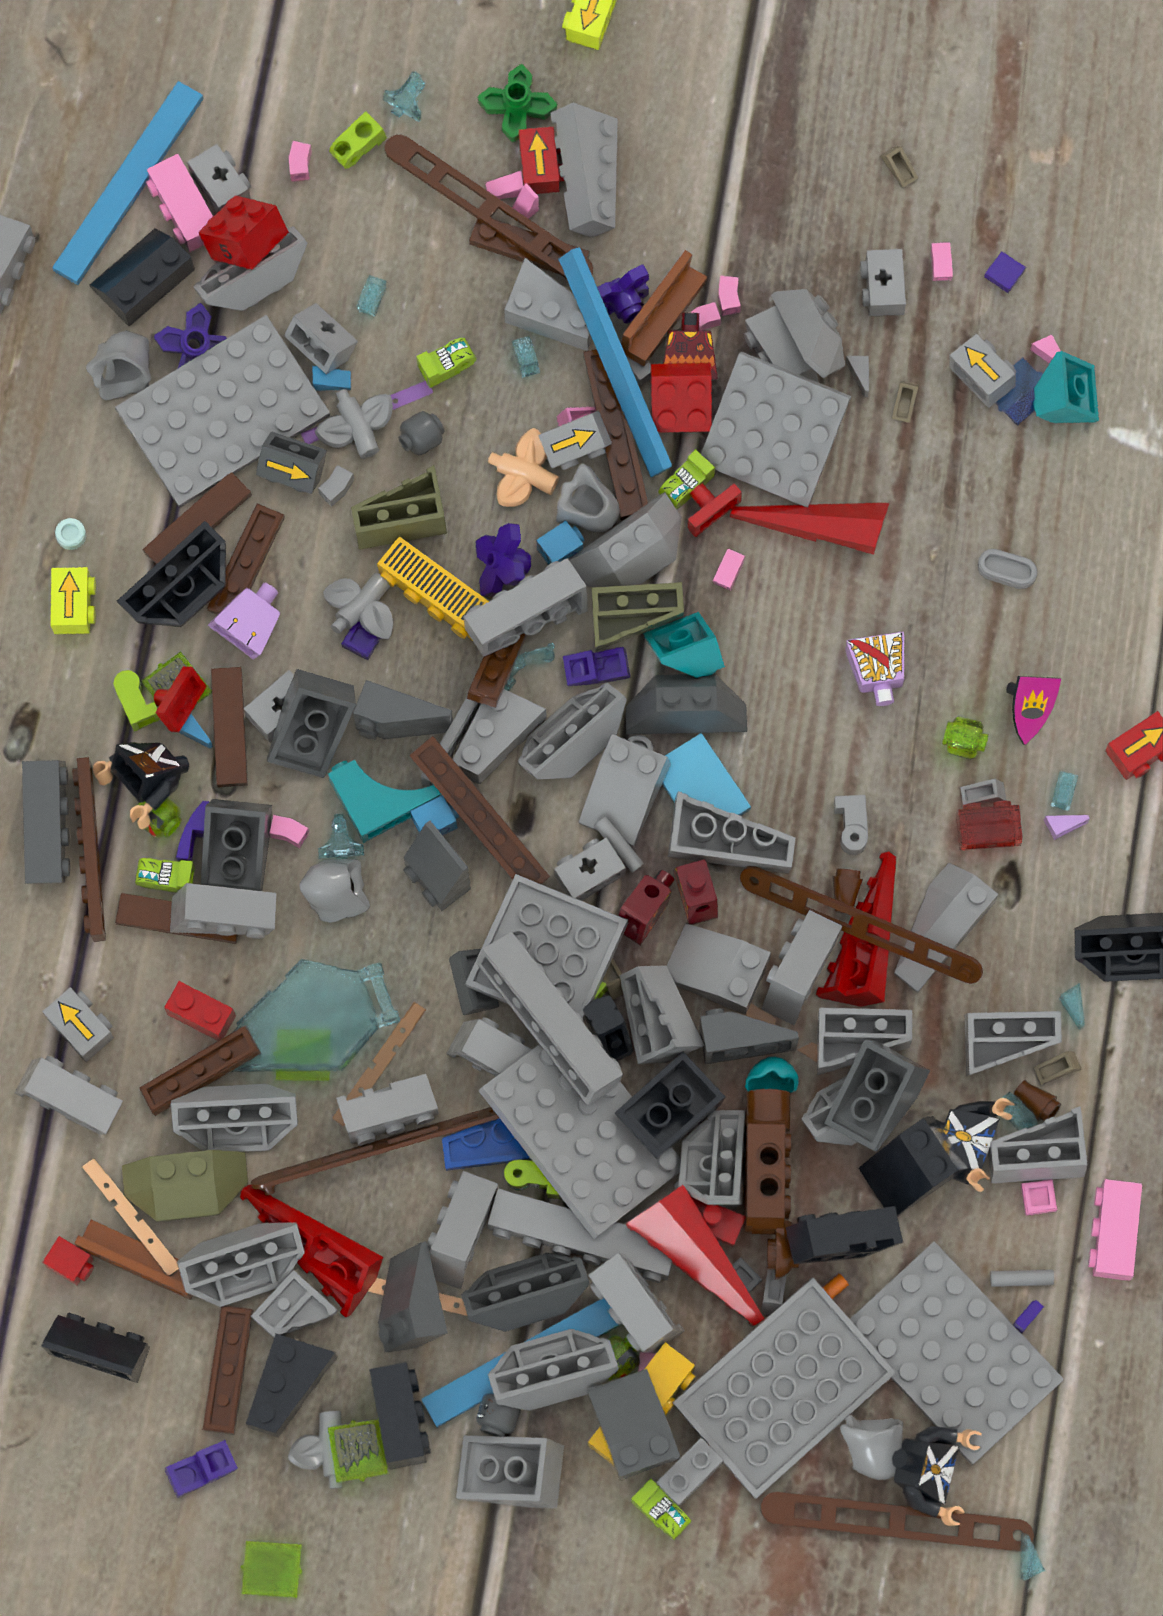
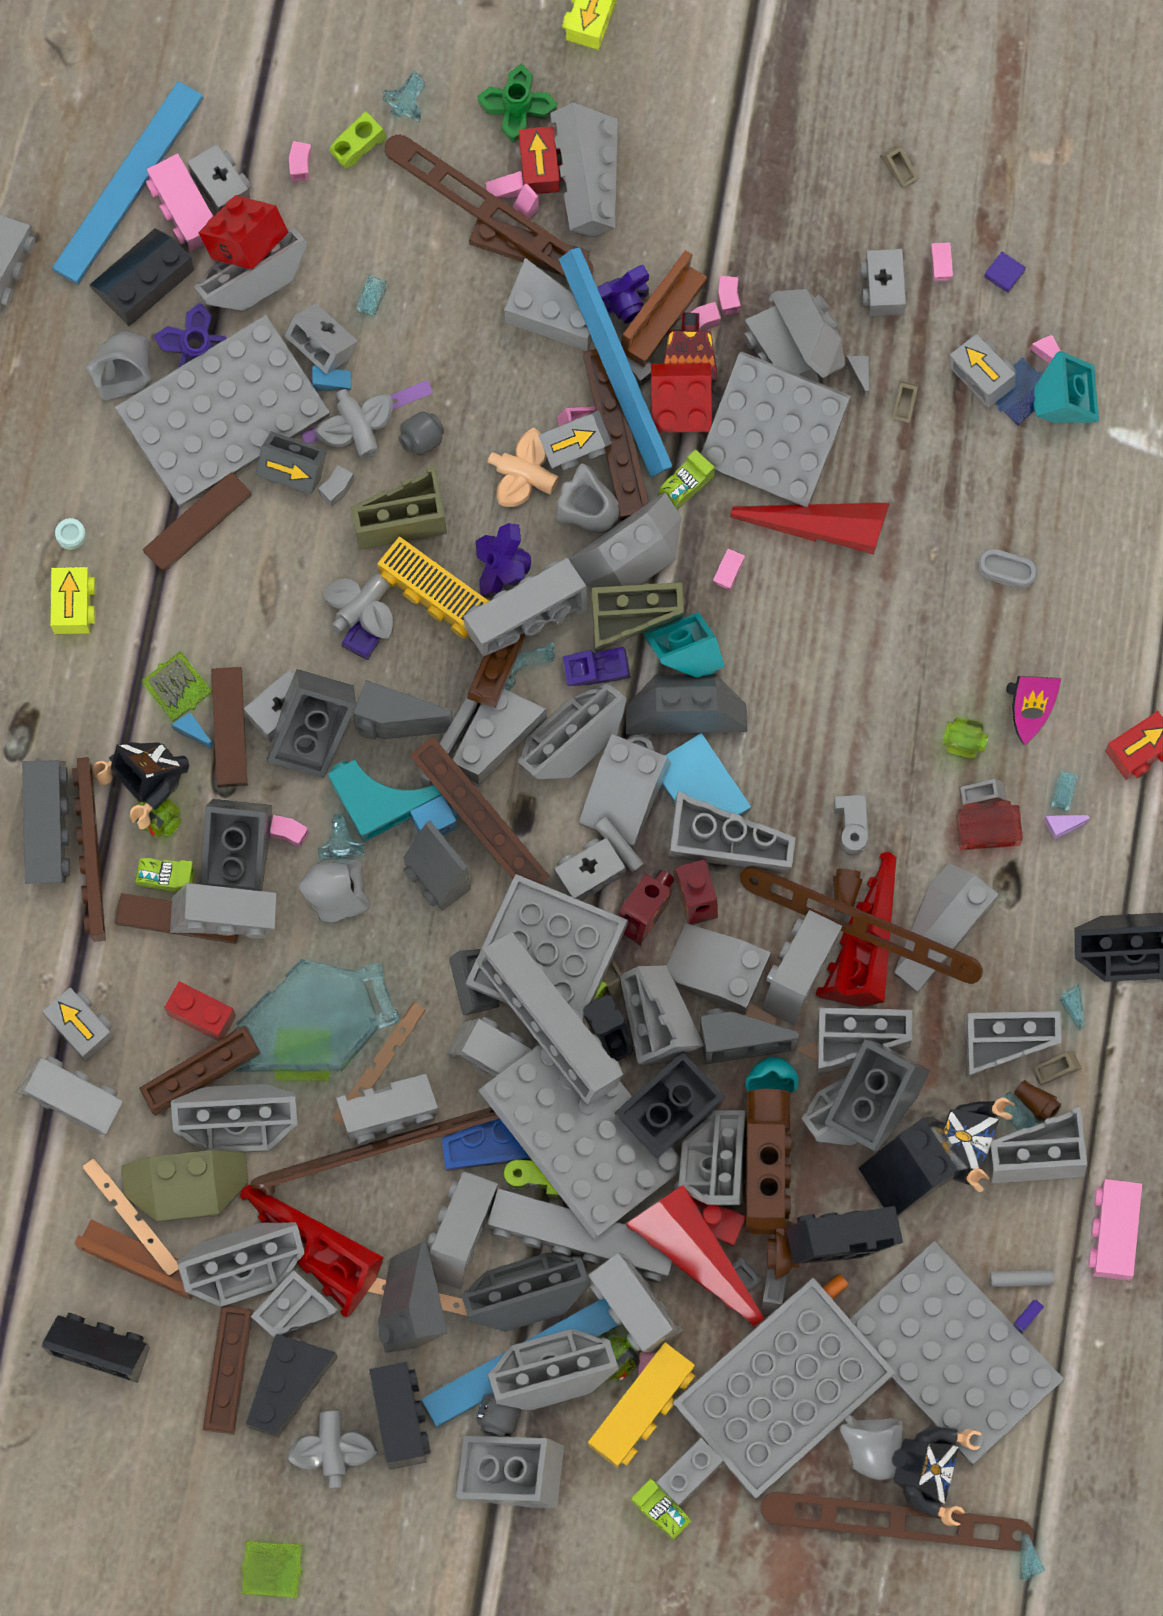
red brick [42,1236,94,1286] -> none
lime leg [113,670,161,732] -> none
black wedge [117,521,226,627] -> none
red tile [154,666,207,733] -> none
dark purple slope [164,1440,238,1498] -> none
dark purple slope [176,801,209,862] -> none
reddish brown tile [207,503,285,615] -> none
lavender torso [207,583,280,659] -> none
piece [328,1419,388,1483] -> none
lime leg [416,337,477,388] -> none
clear light blue piece [512,336,540,378] -> none
dark azure brick [536,521,585,565] -> none
dark grey slope [587,1369,680,1481] -> none
red tile [688,483,742,537] -> none
torso [845,632,904,706] -> none
bright pink tile [1021,1180,1057,1216] -> none

